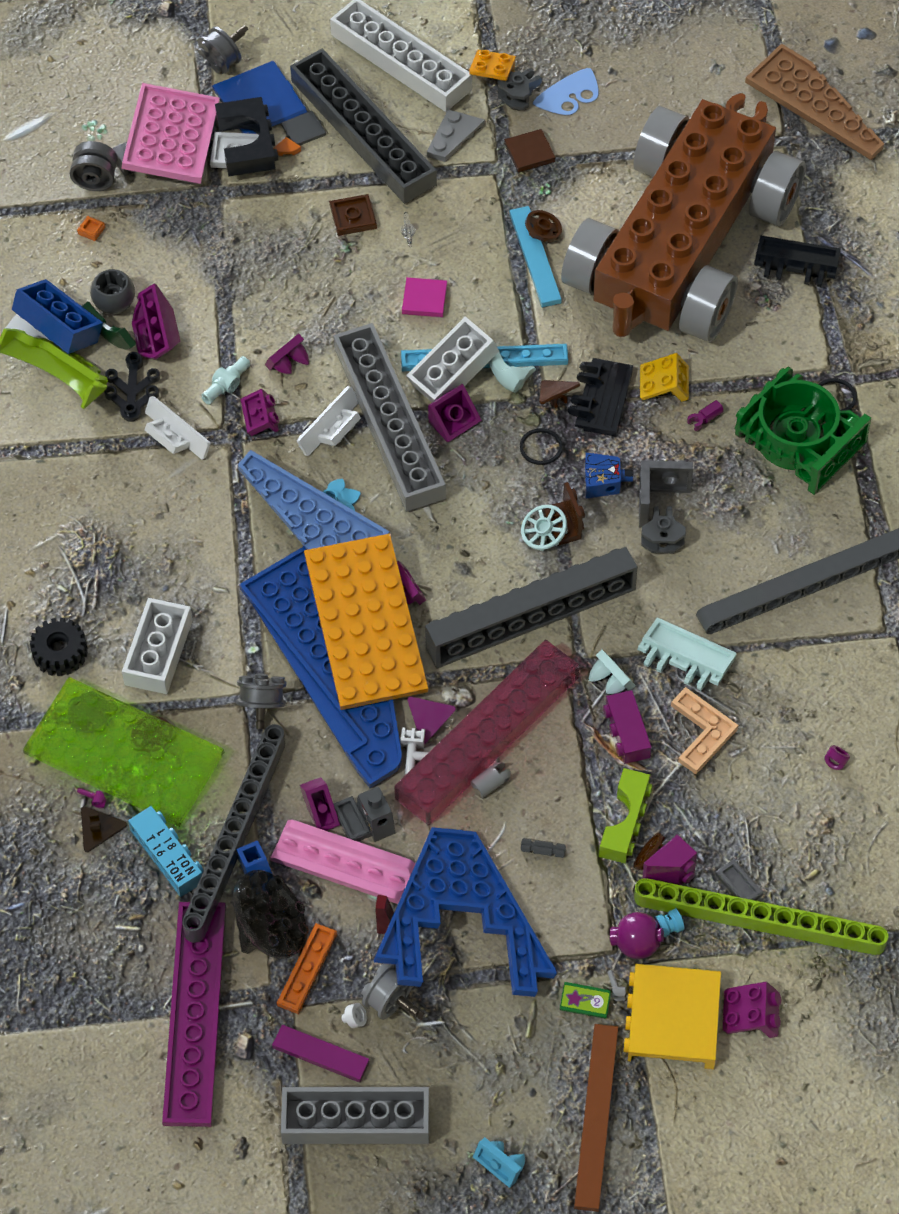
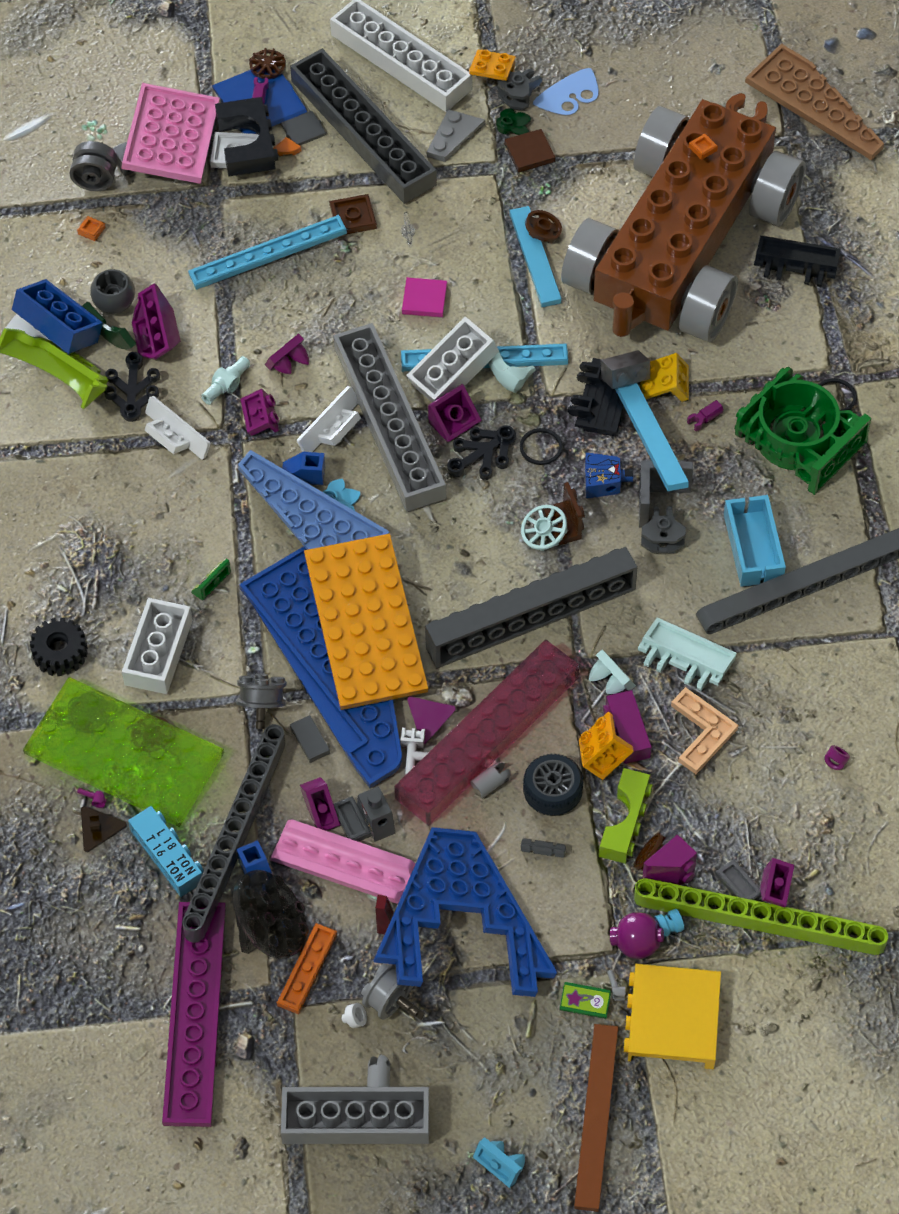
flat silver wheel [198,25,249,73] -> none
magenta tile [272,1025,370,1083] -> none
magenta tile [397,560,426,605] -> none
reddish brown piece [539,380,580,408] -> none
magenta bracket [723,981,781,1038] -> none
none -> medium azure tile [188,215,347,290]
none -> green slope [191,558,231,601]
none -> reddish brown wheel [249,48,286,79]
none -> magenta bar [252,77,269,105]
none -> blue slope [282,452,326,485]
none -> dark grey tile [290,715,330,763]
none -> light grey piece [367,1055,391,1087]
none -> black plant [447,425,516,480]
none -> dark green plate [496,108,531,135]
none -> black wheel [523,754,583,816]
none -> light orange bracket [579,712,634,780]
none -> flat silver brick [601,350,650,389]
none -> medium azure tile [615,383,689,491]
none -> orange tile [689,134,718,160]
none -> medium azure piece [724,495,786,587]
none -> magenta slope [760,858,795,908]

